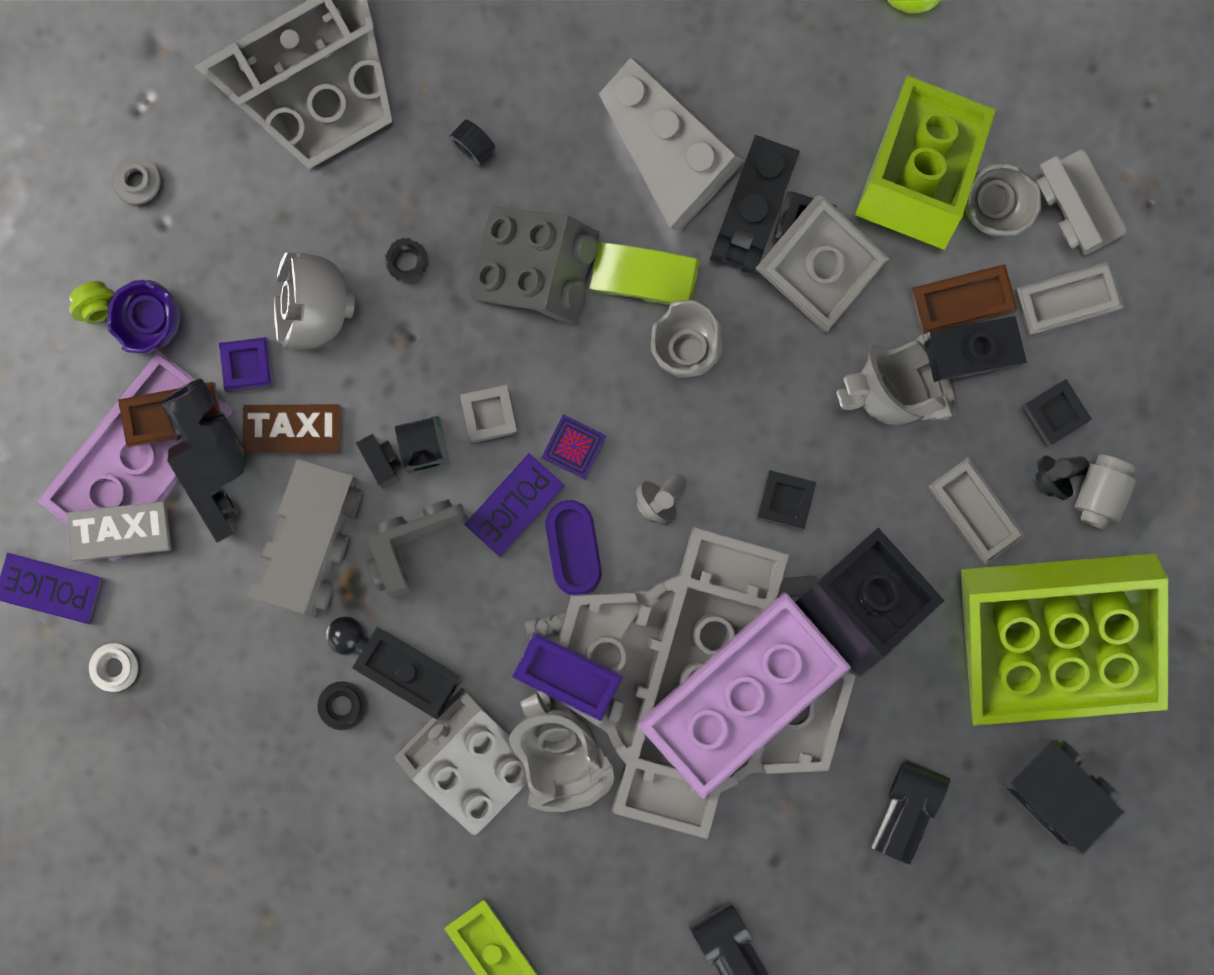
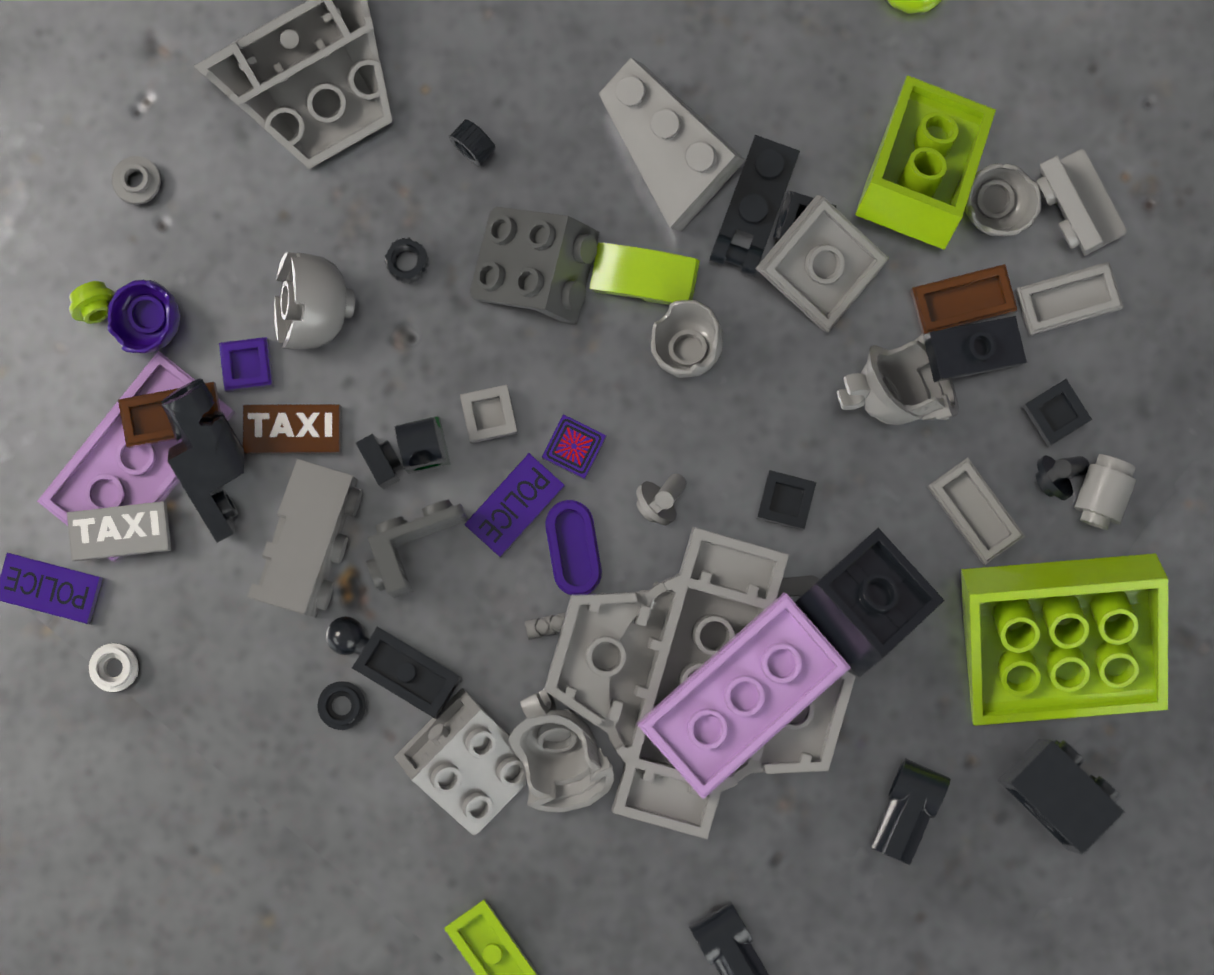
dark purple tile [511,631,623,721] -> none

